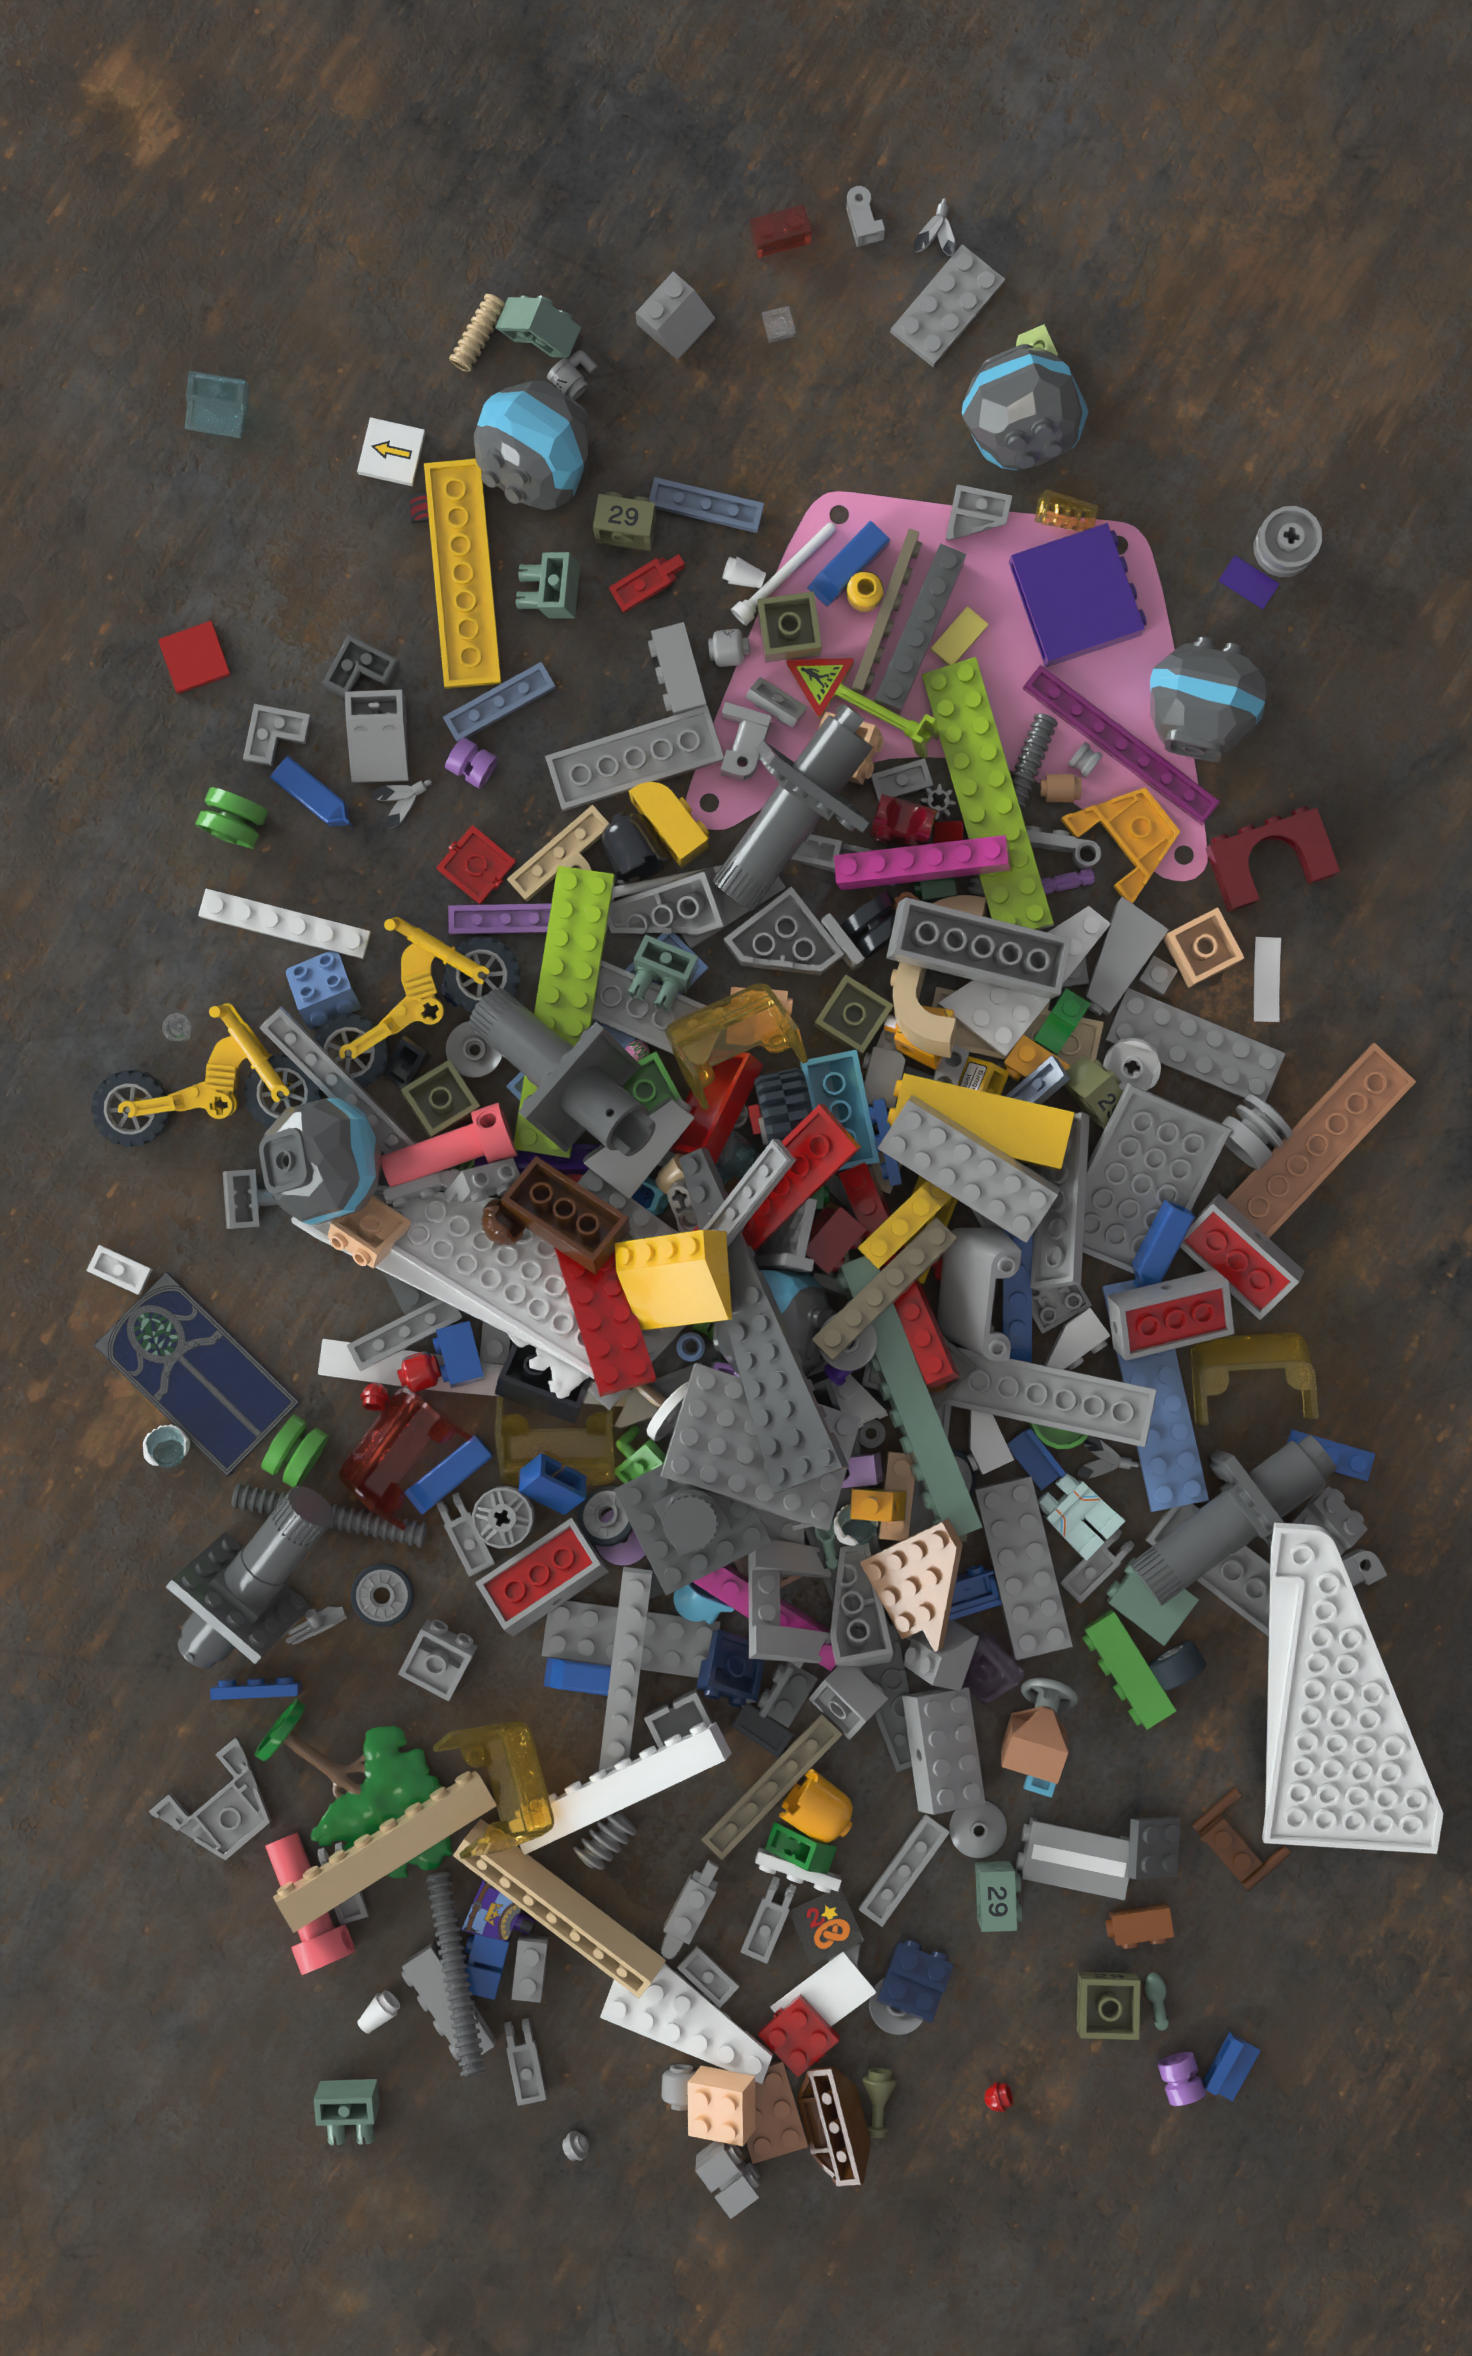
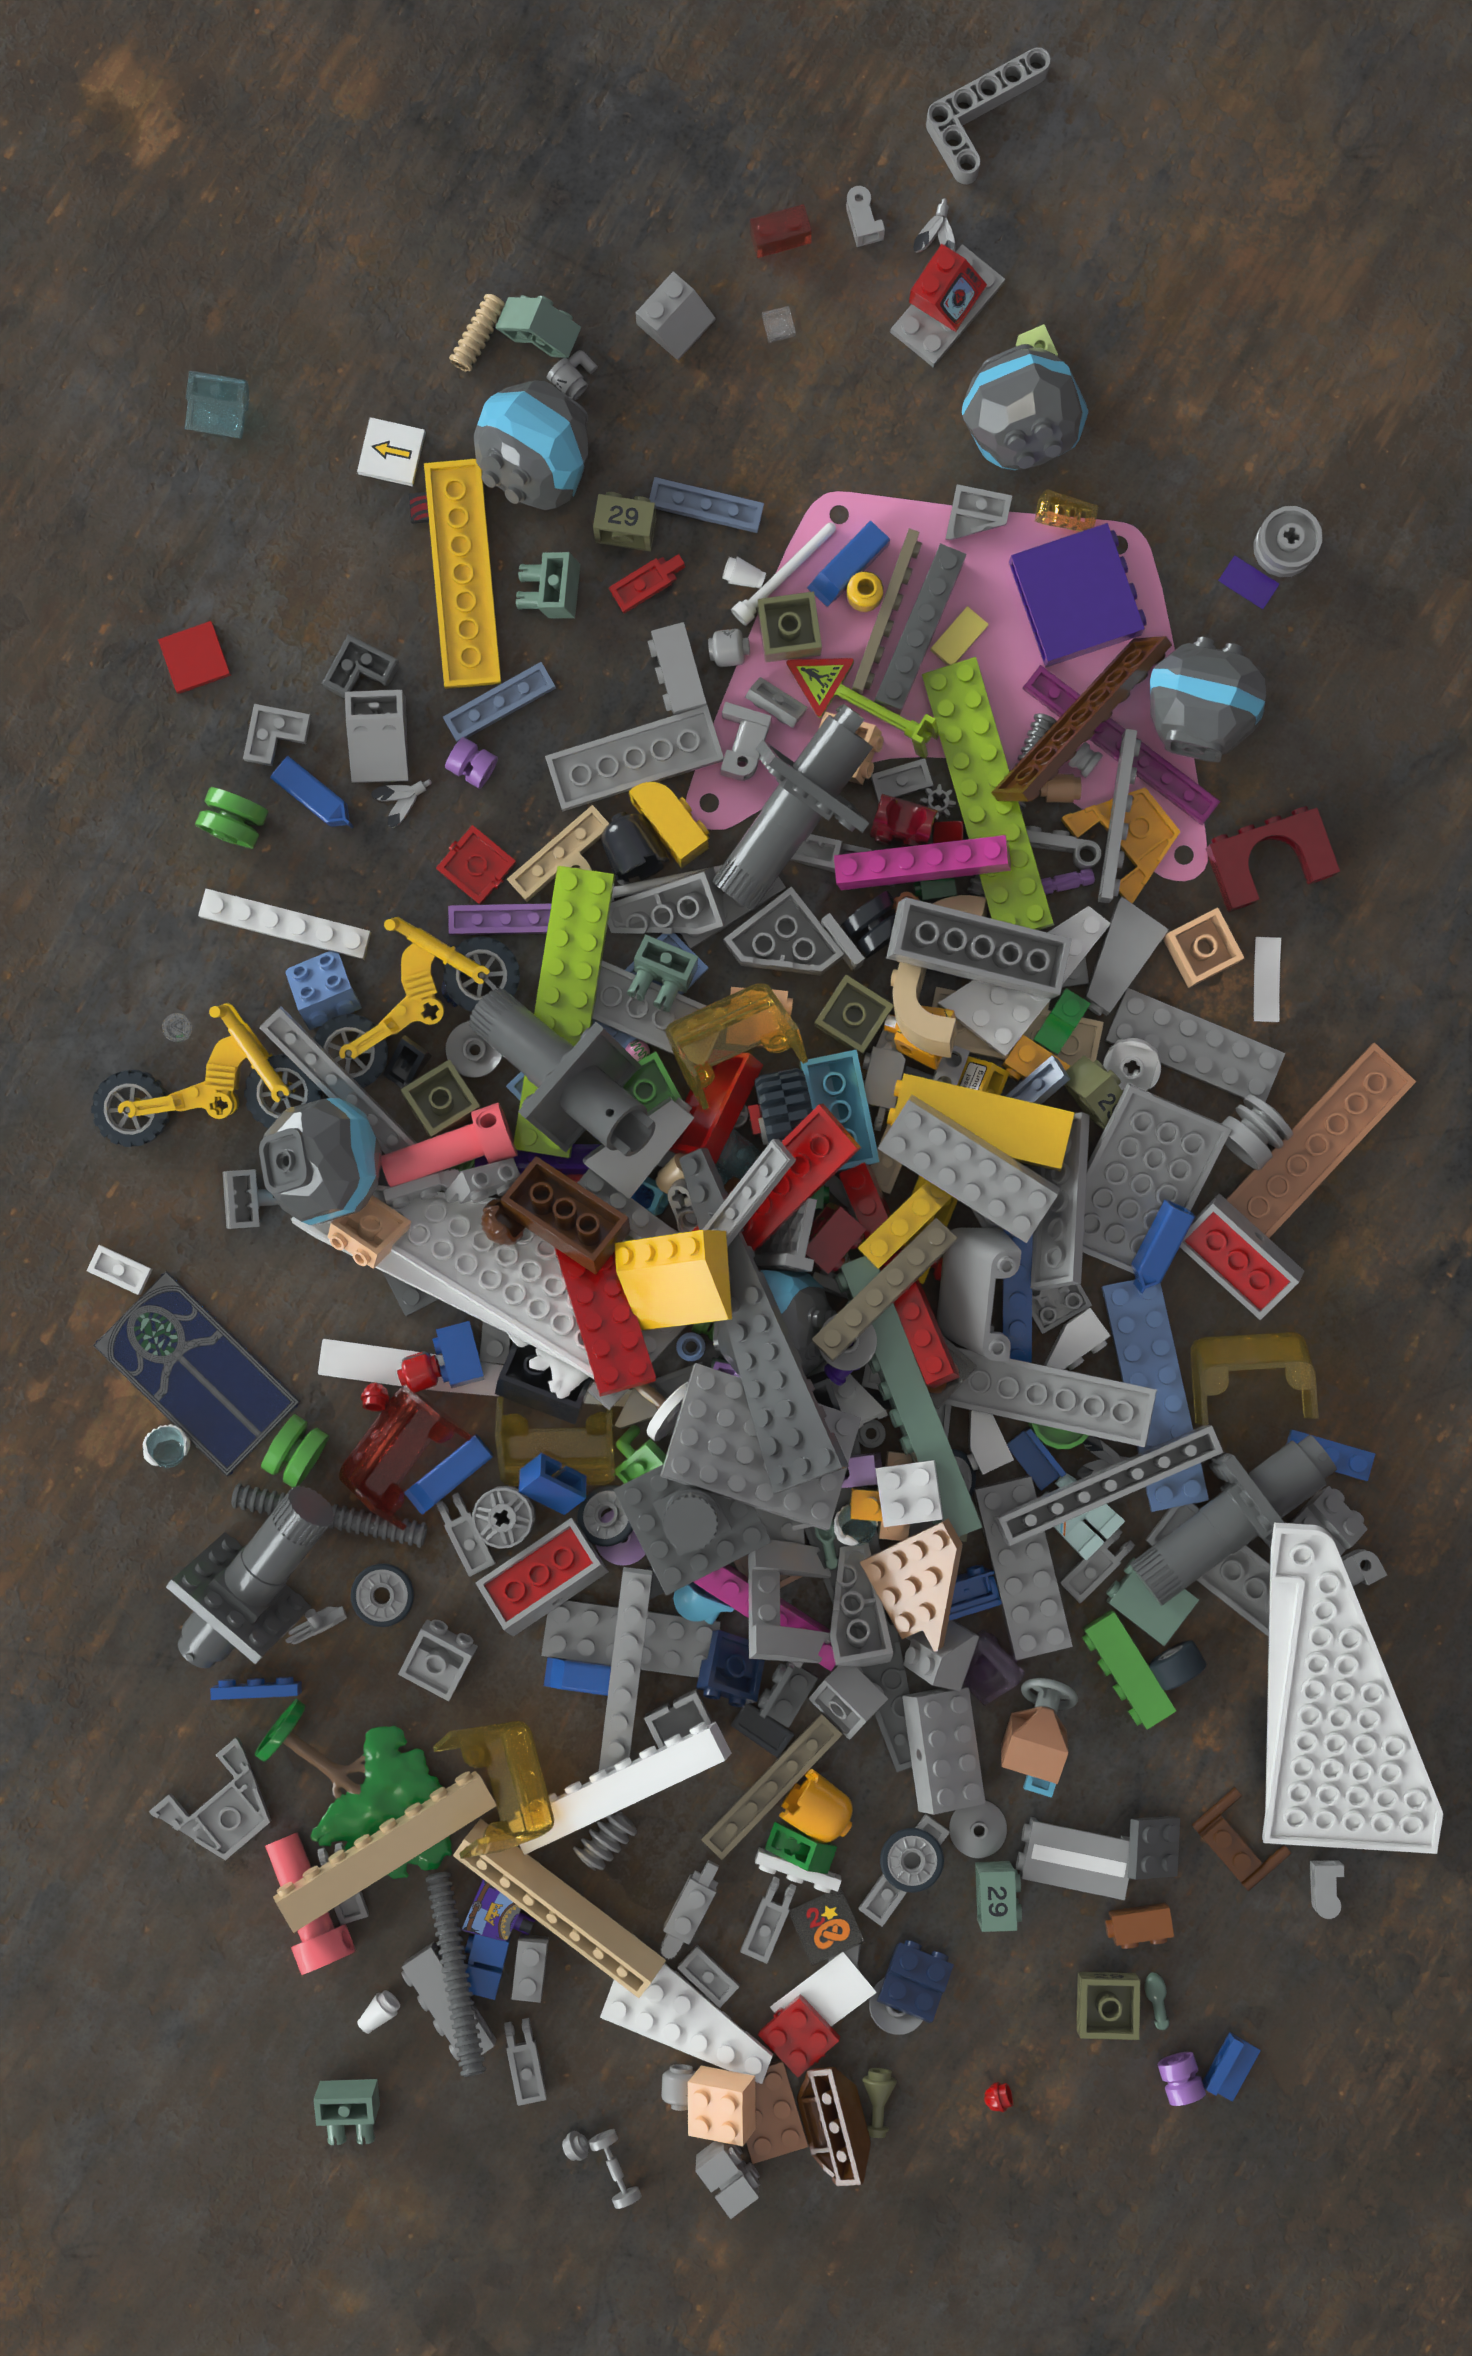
light grey plate [347,1299,463,1372] -> none
blue plate [869,1097,902,1186] -> none
brick [1107,1270,1234,1361] -> none
light grey plate [1138,956,1178,995] -> none
none -> light grey wheel [588,2129,642,2209]
none -> white plate [875,1460,943,1527]
none -> wheel [880,1828,944,1893]
none -> red slope [909,244,987,332]
none -> light grey beam [926,47,1051,185]
none -> reddish brown plate [991,636,1172,802]
none -> light grey brick [994,1425,1224,1546]
none -> light grey plate [1098,729,1141,903]
none -> light grey leg [1310,1860,1344,1919]

